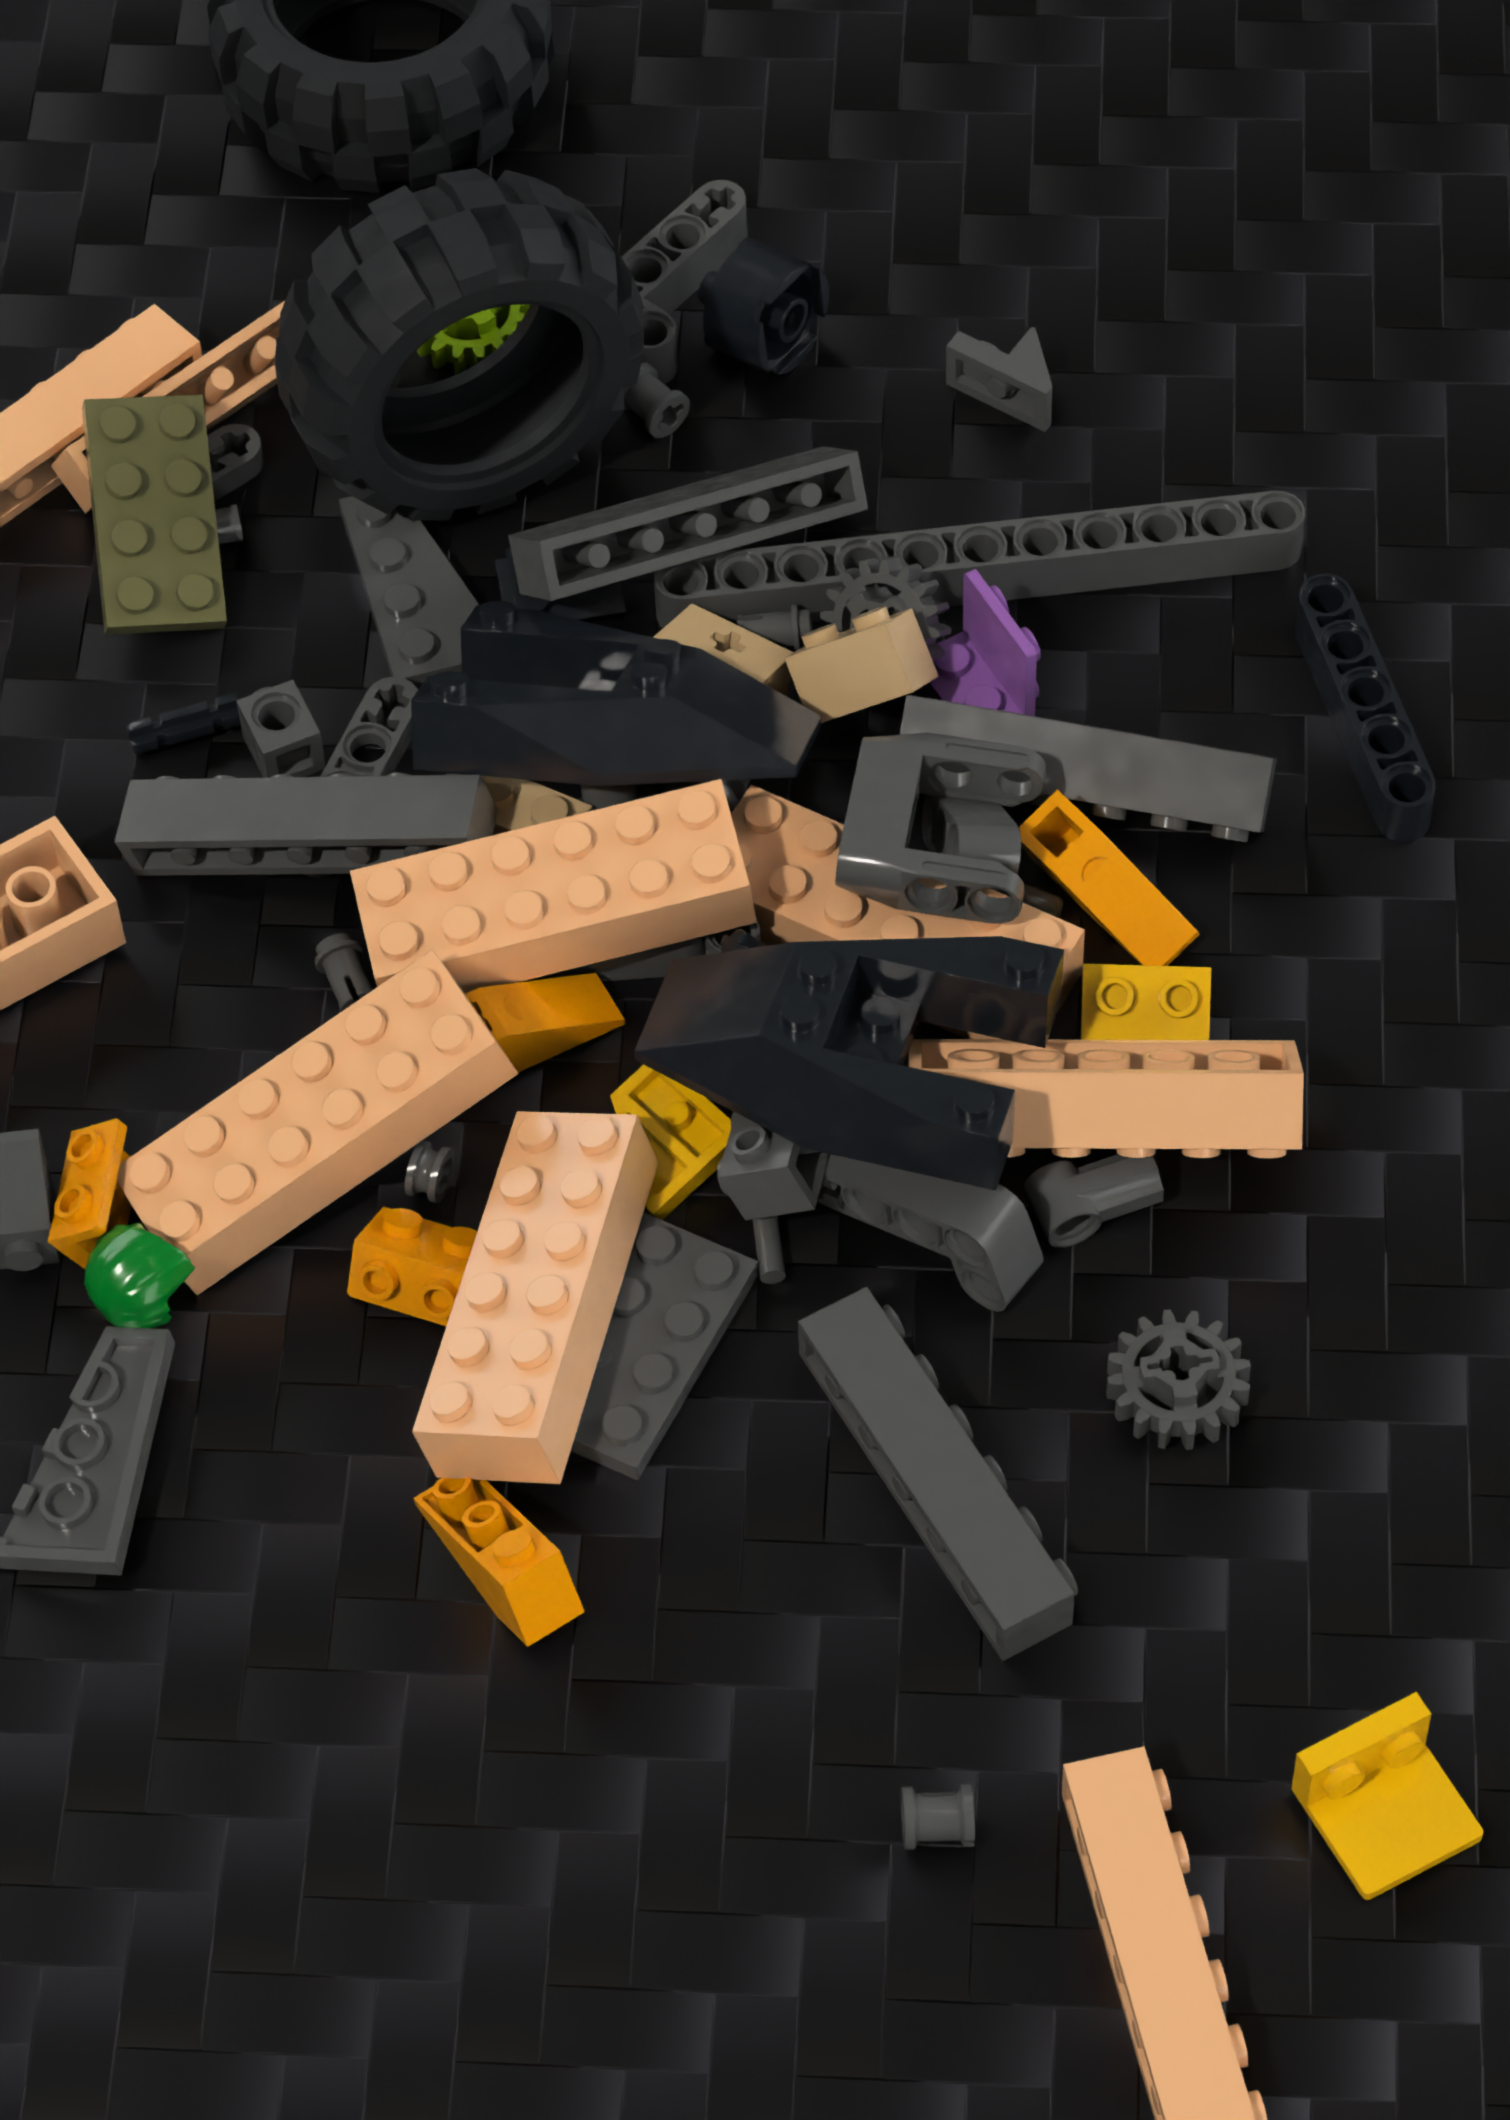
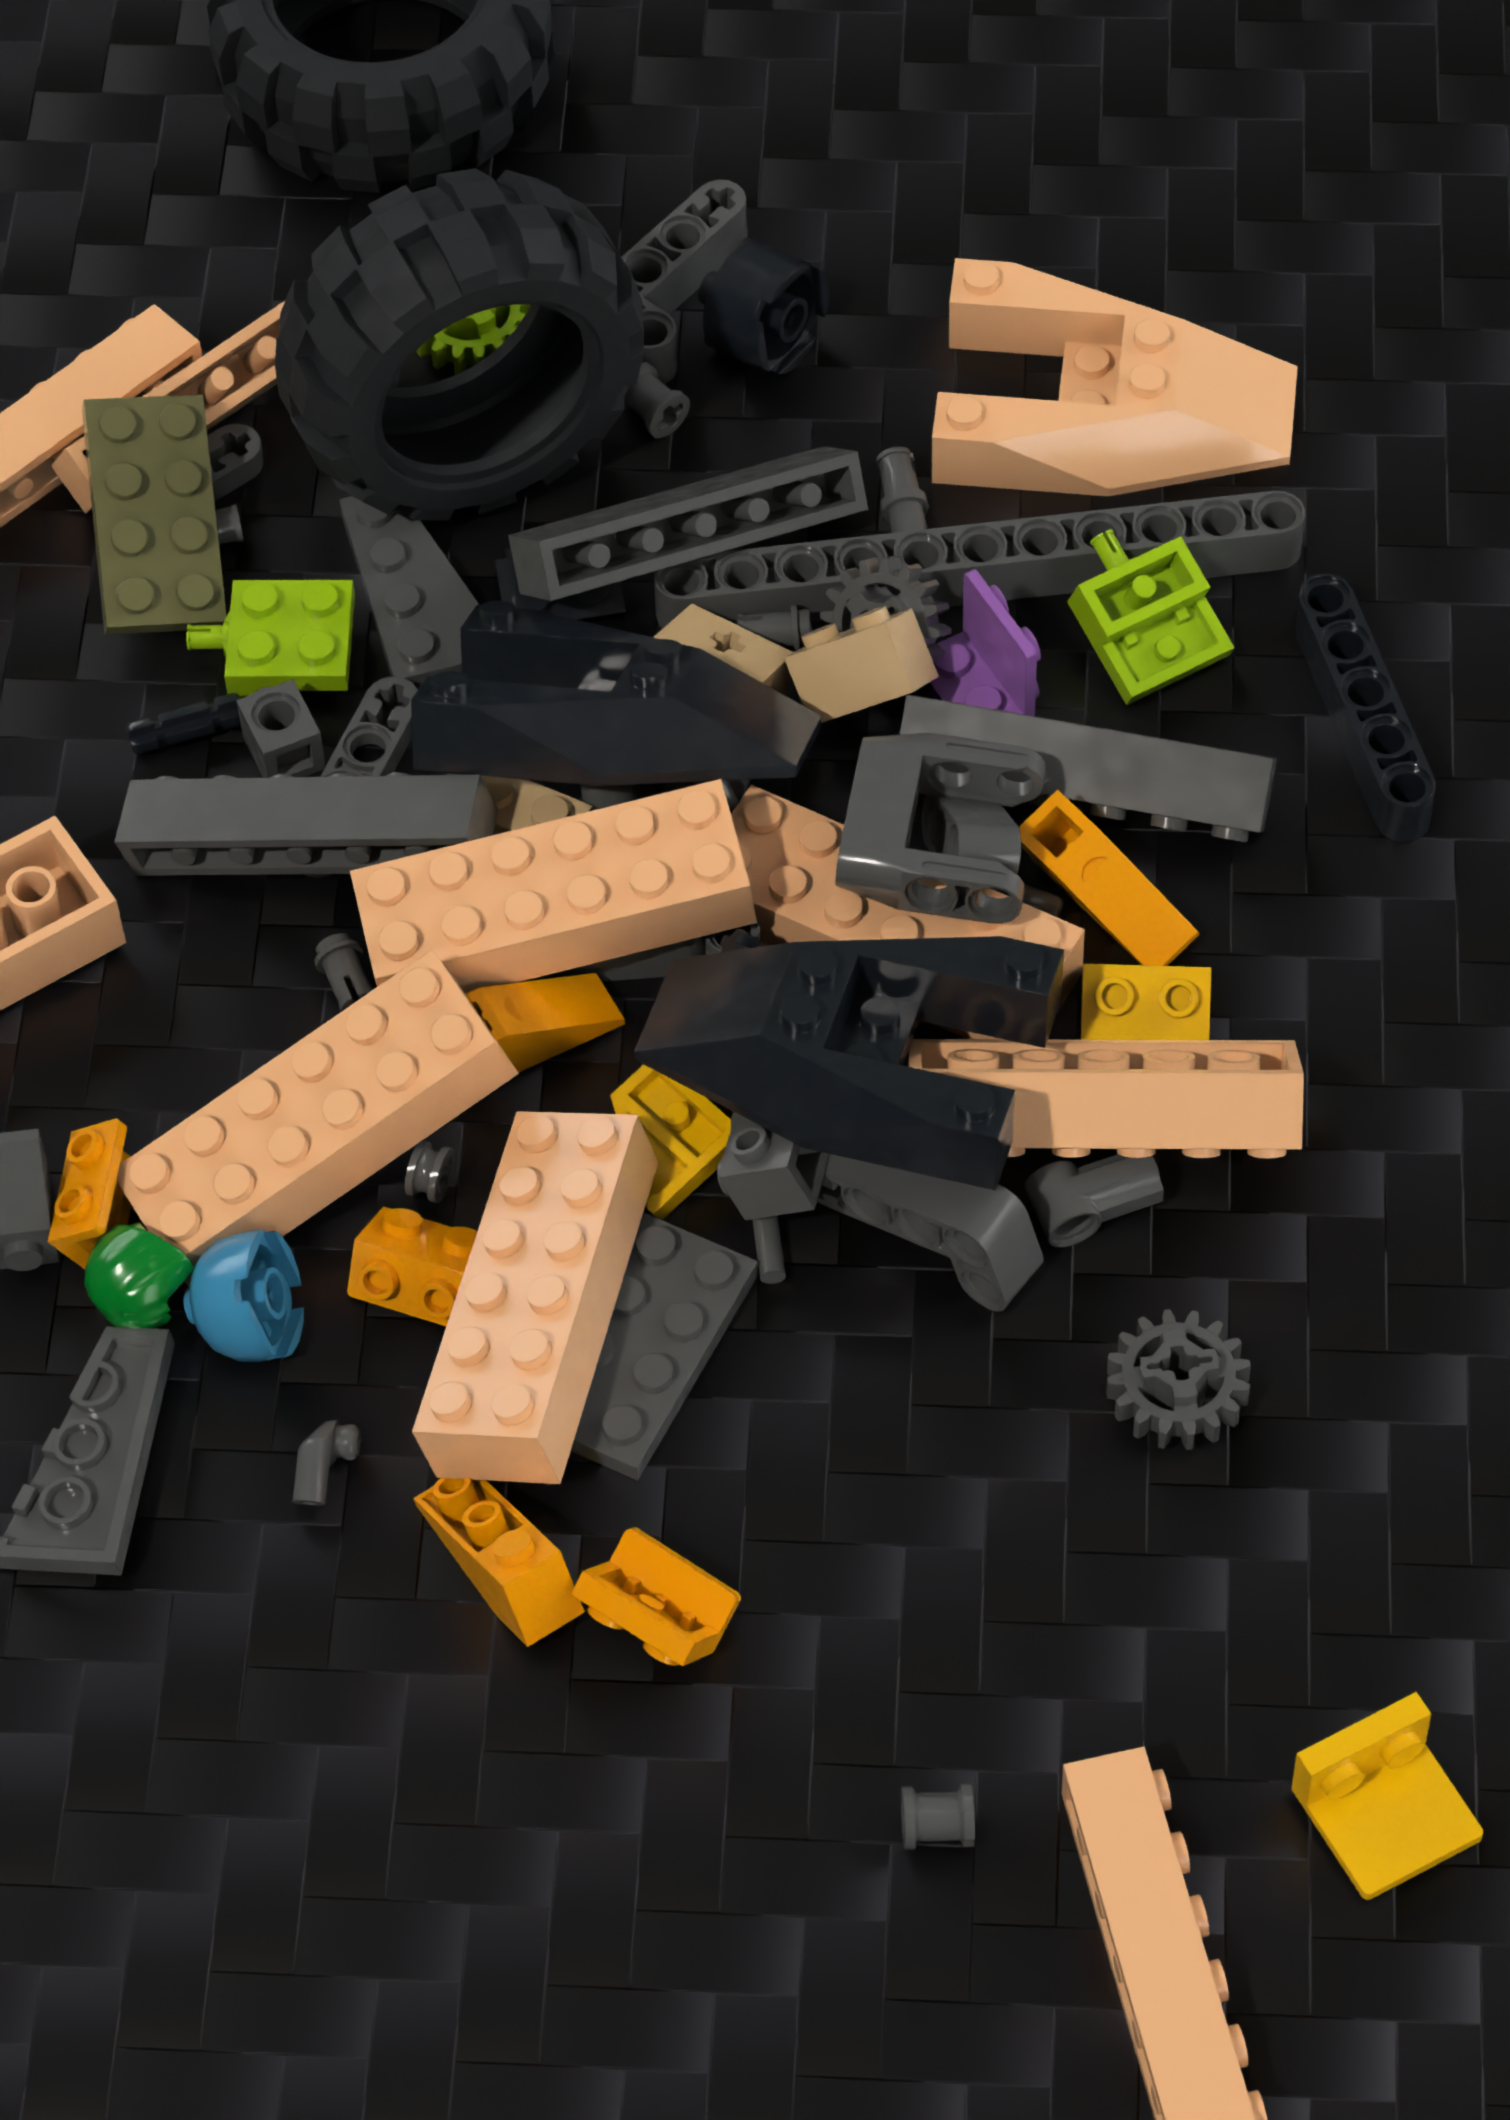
dark grey brick [798,1286,1078,1661] -> none
dark grey slope [946,327,1052,432] -> none
none -> dark azure cylinder [184,1229,304,1362]
none -> lime plate [186,580,355,698]
none -> dark grey arm [292,1420,361,1506]
none -> light orange bracket [571,1527,741,1666]
none -> dark grey pin [876,447,929,533]
none -> light nougat wedge [932,258,1298,496]
none -> lime plate [1067,529,1235,706]

